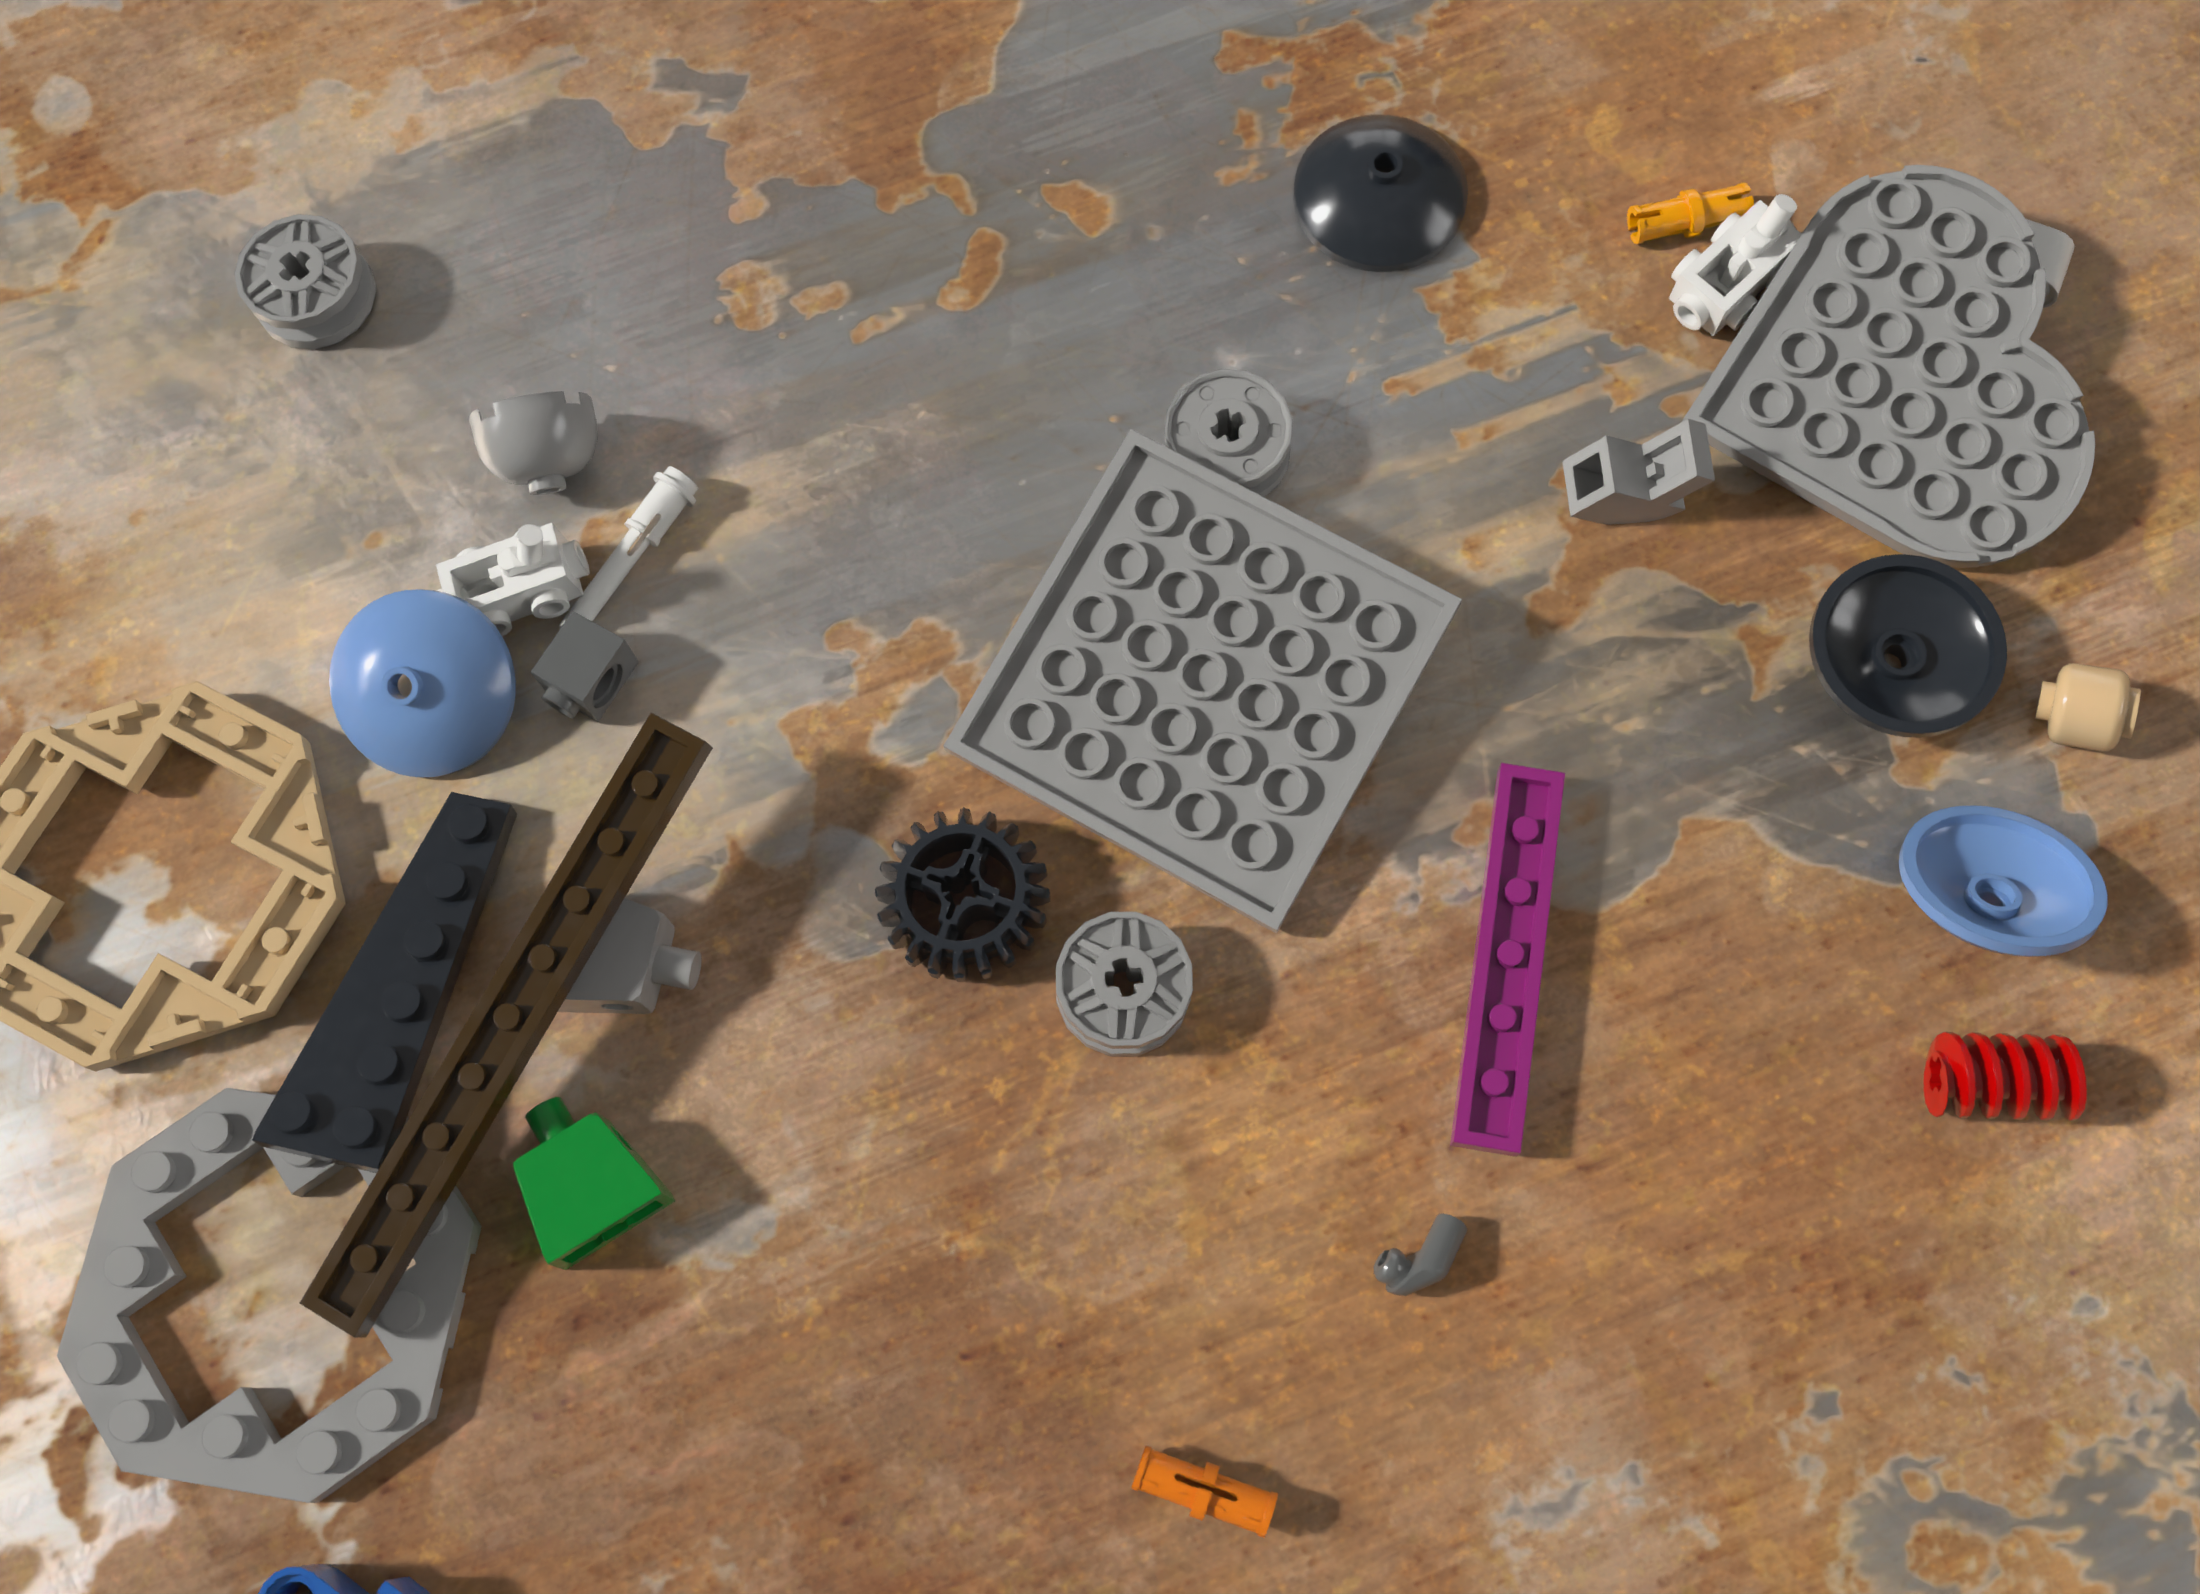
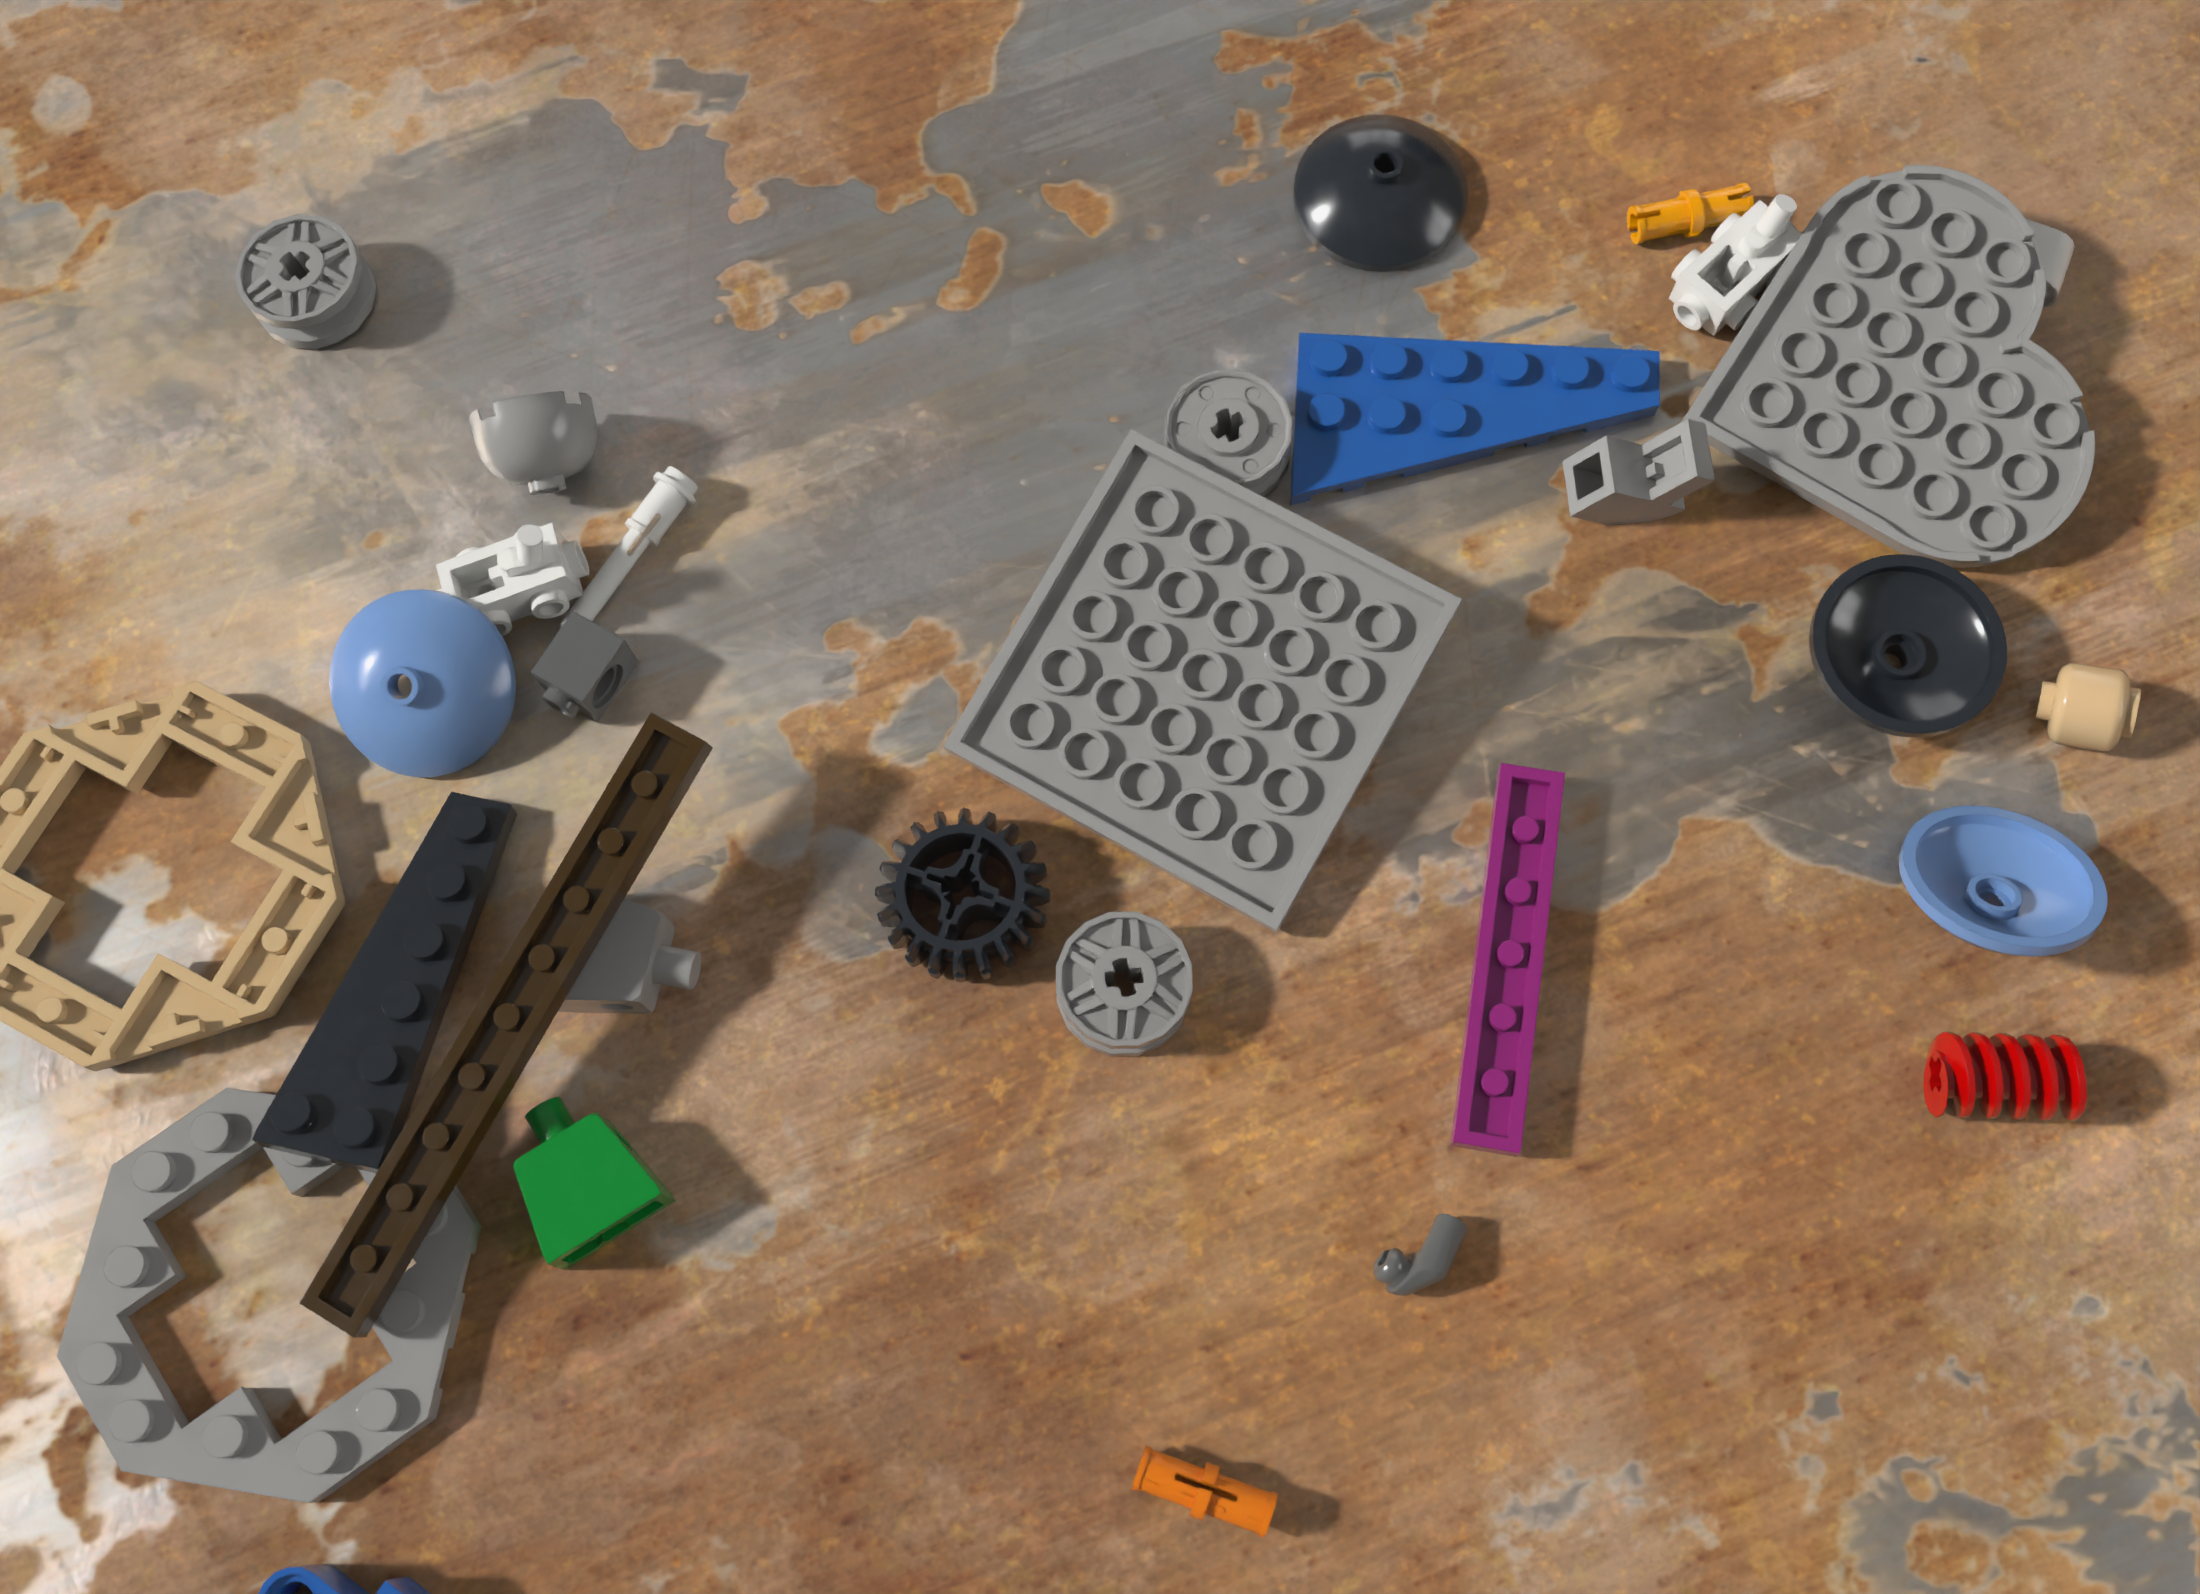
none -> blue wing [1290,333,1660,506]

